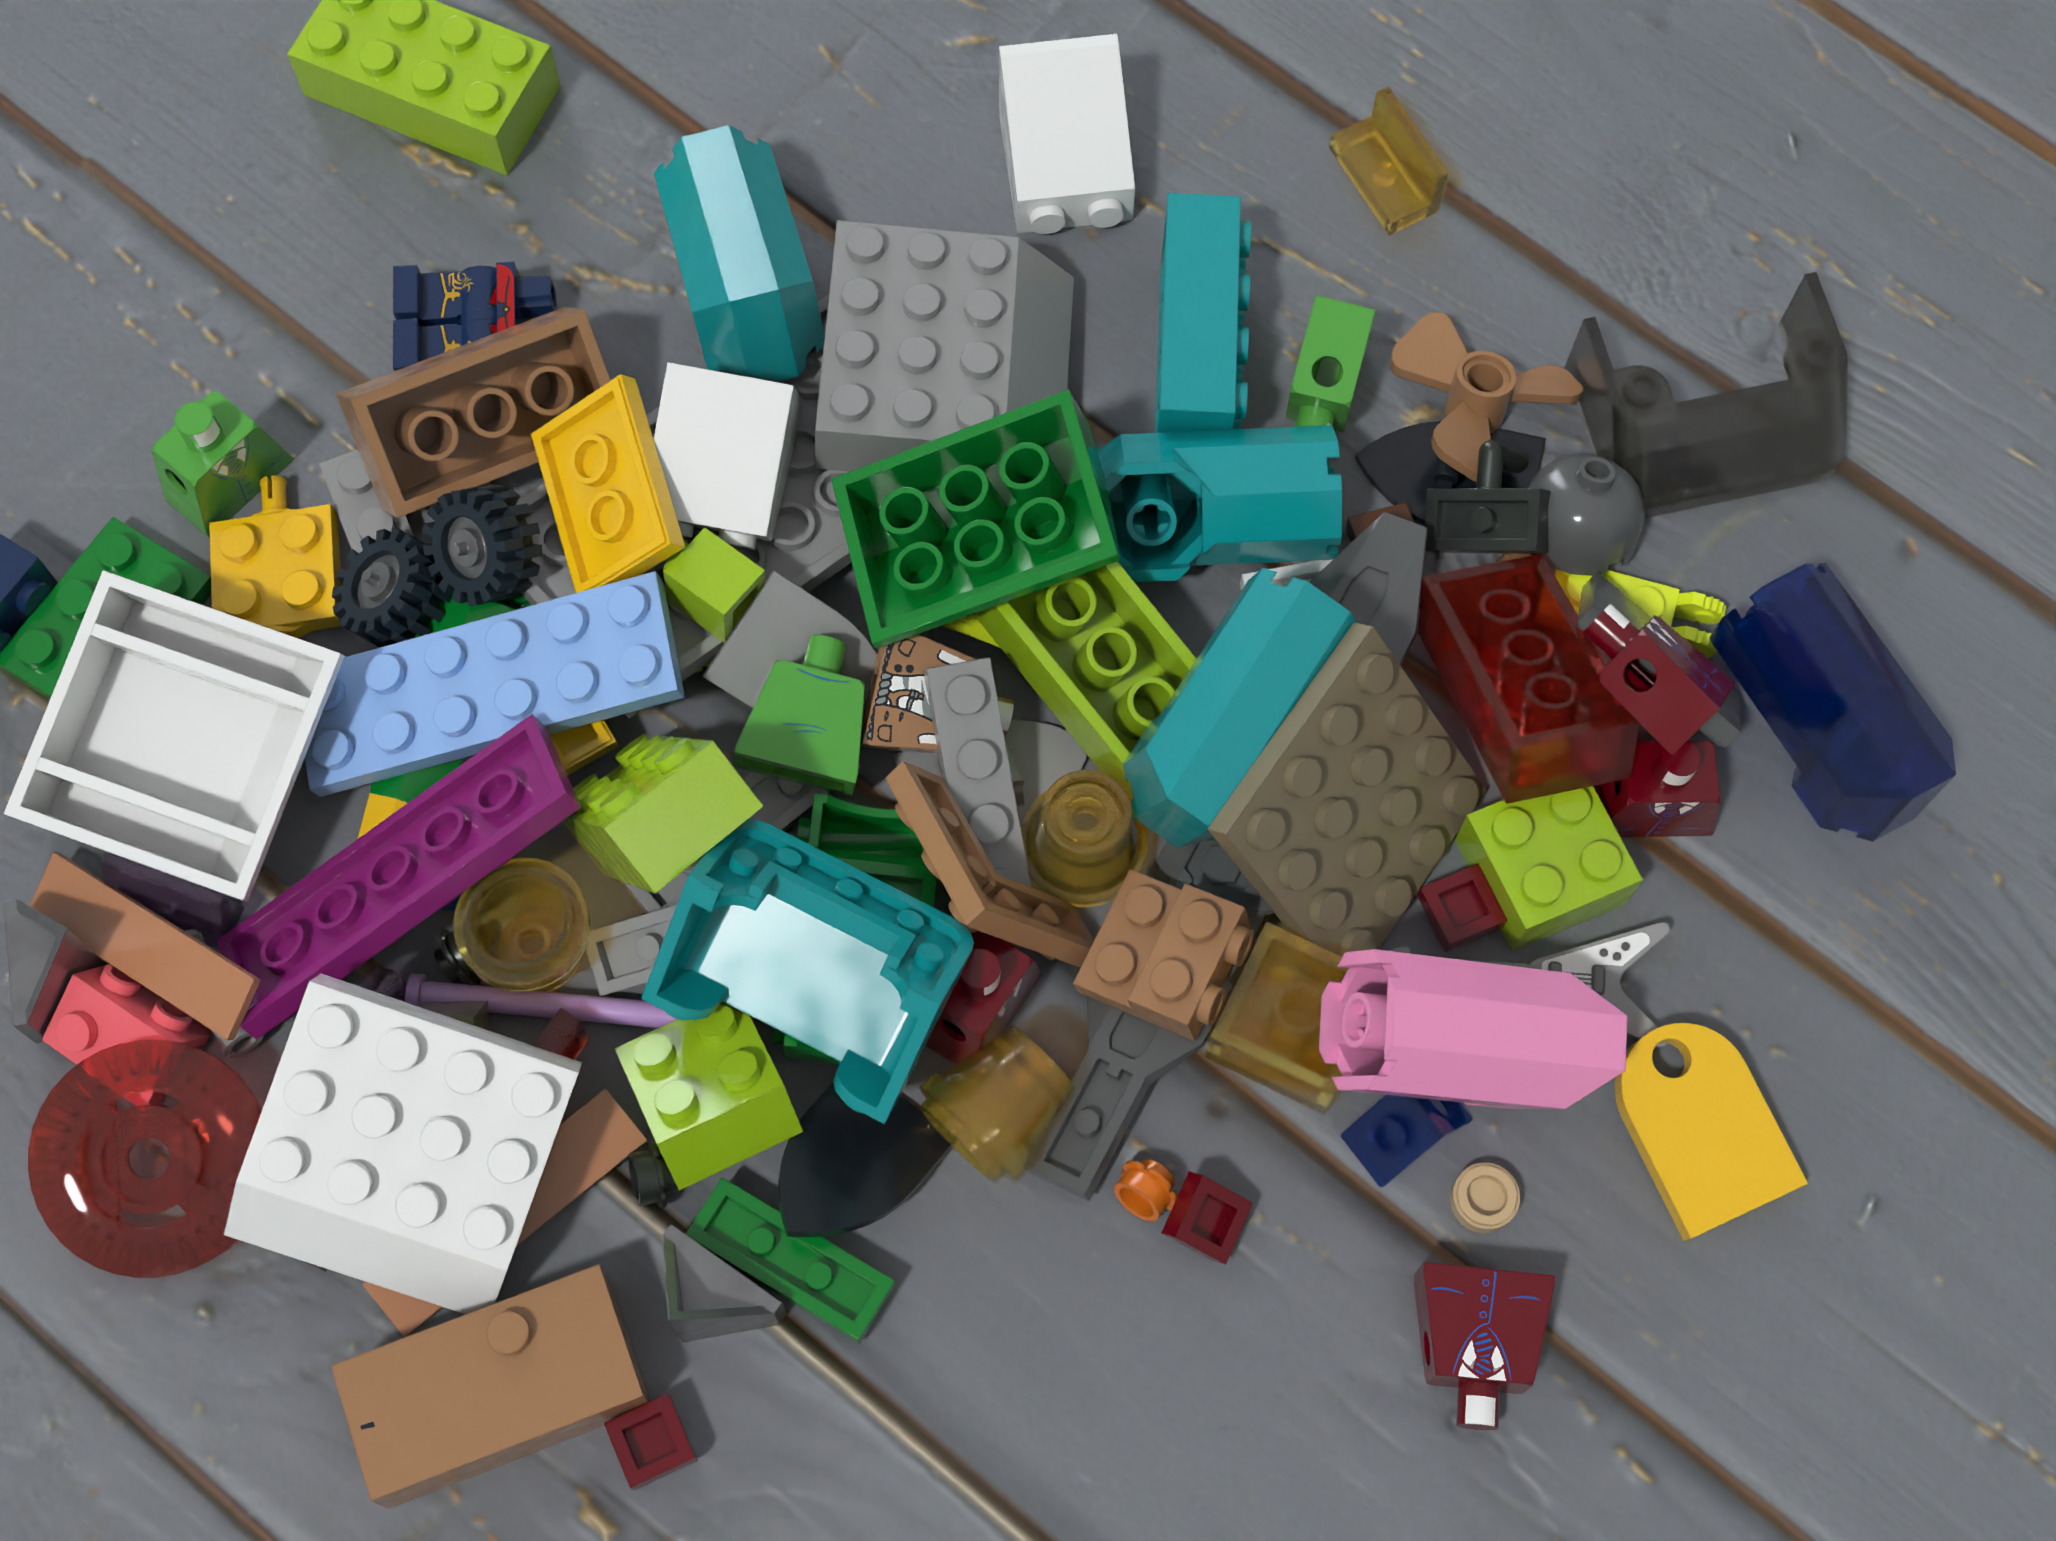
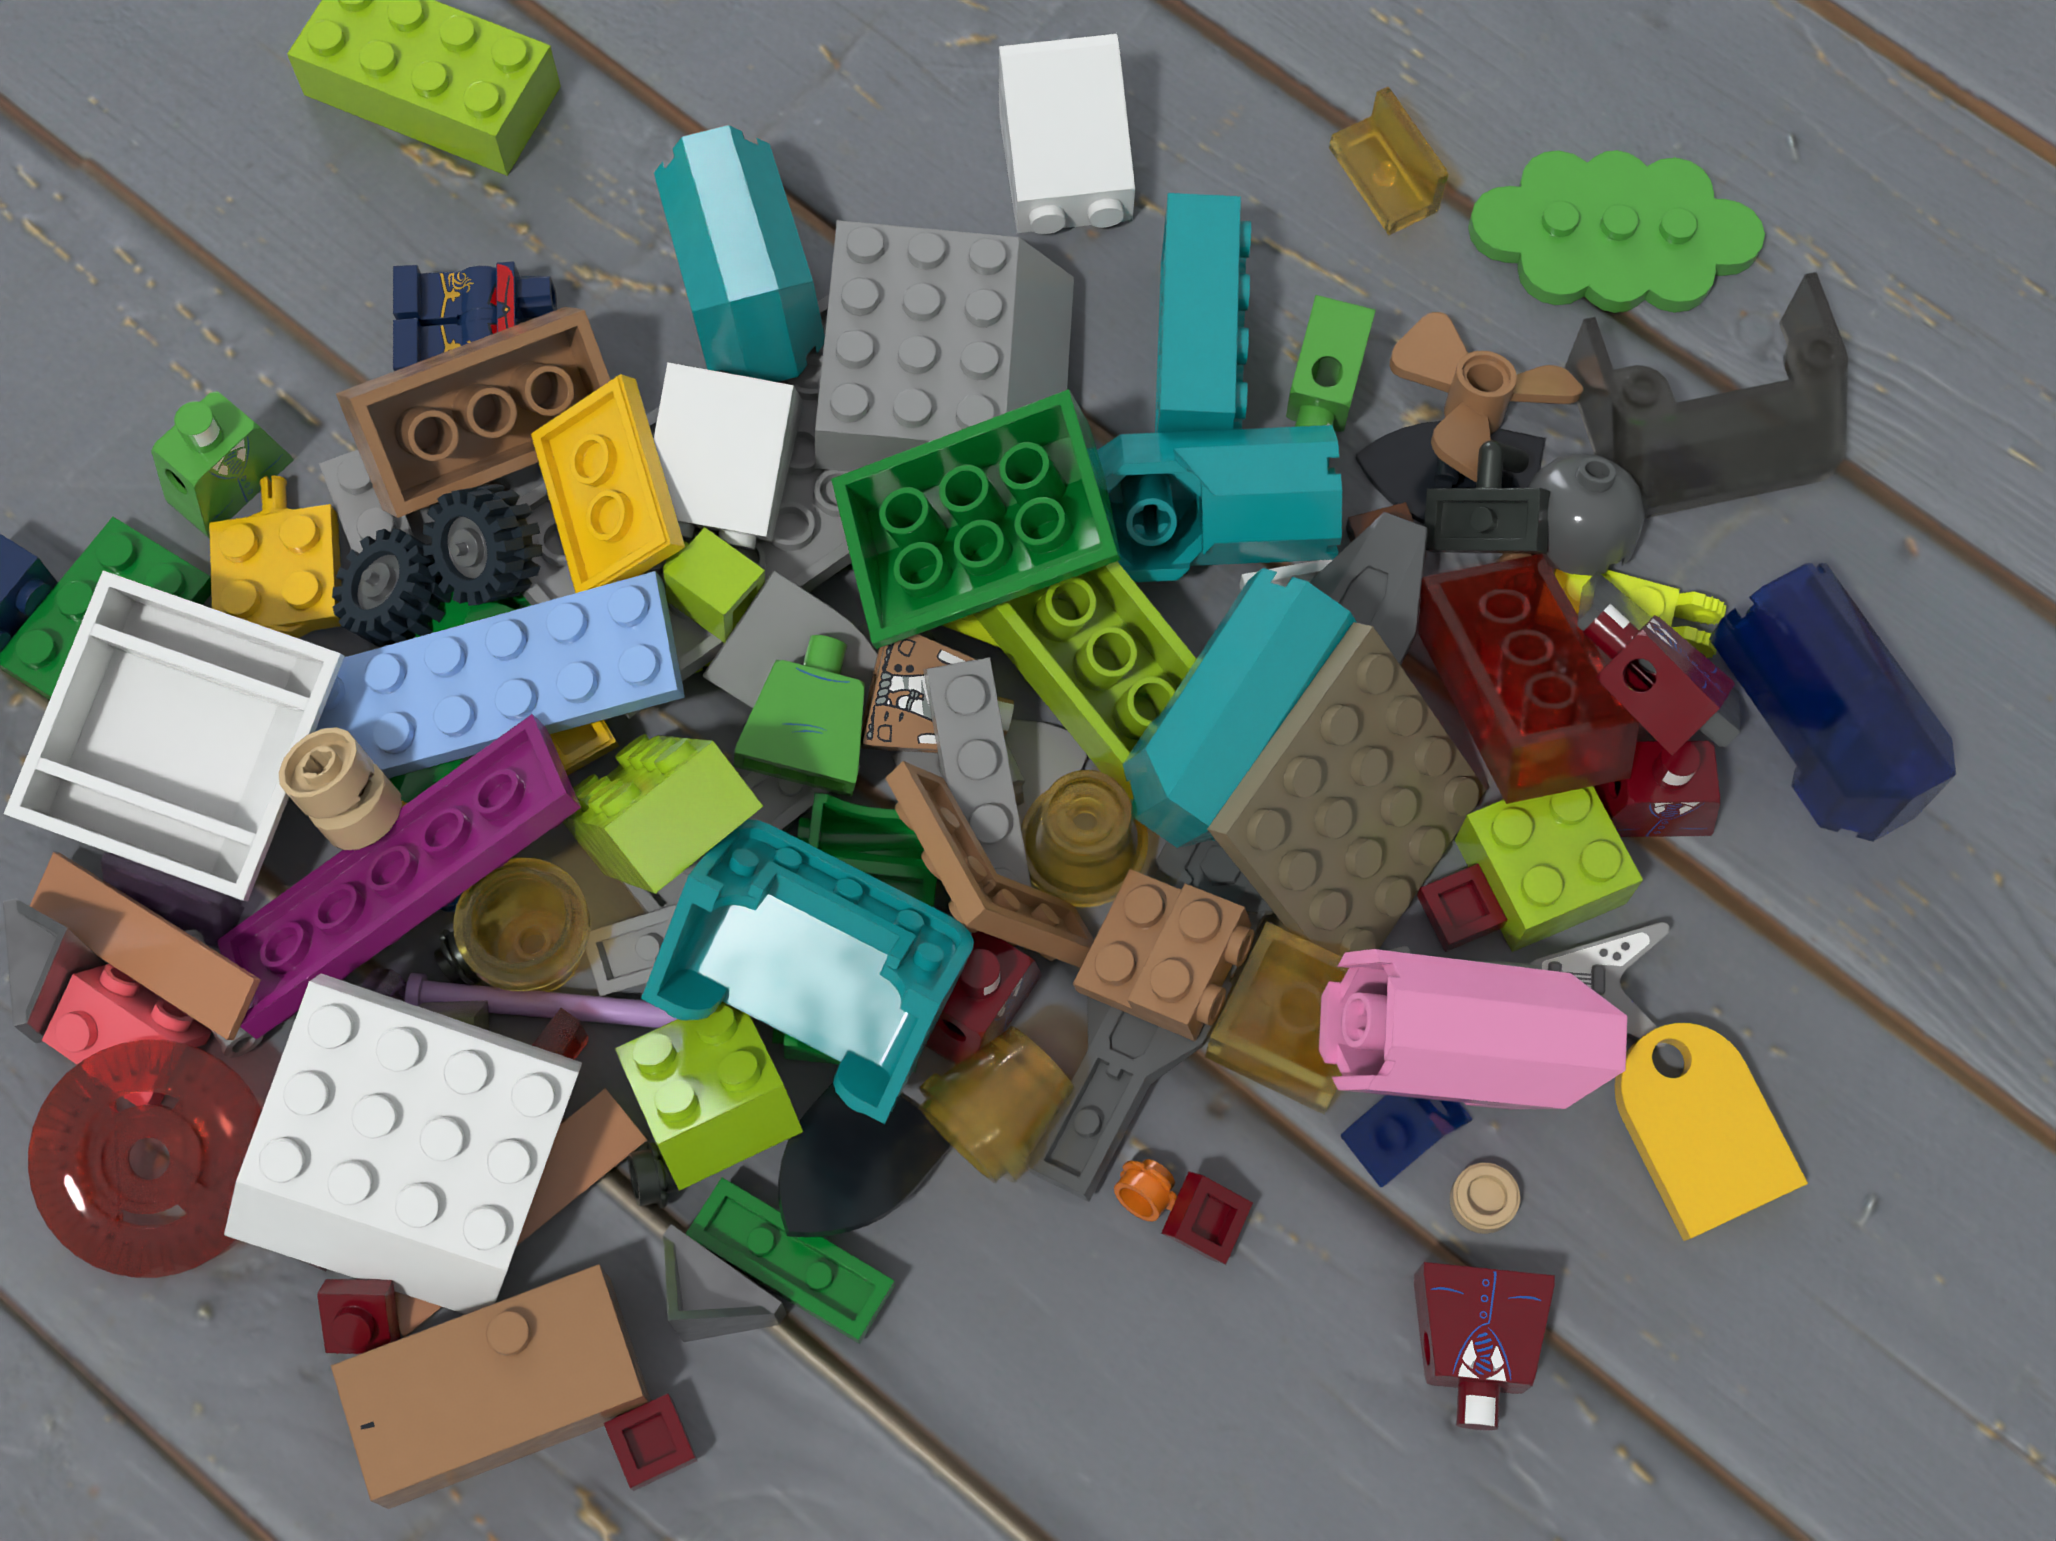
none -> tan wheel [279,727,402,850]
none -> dark red plate [317,1279,401,1354]
none -> bright green plate [1468,150,1765,313]

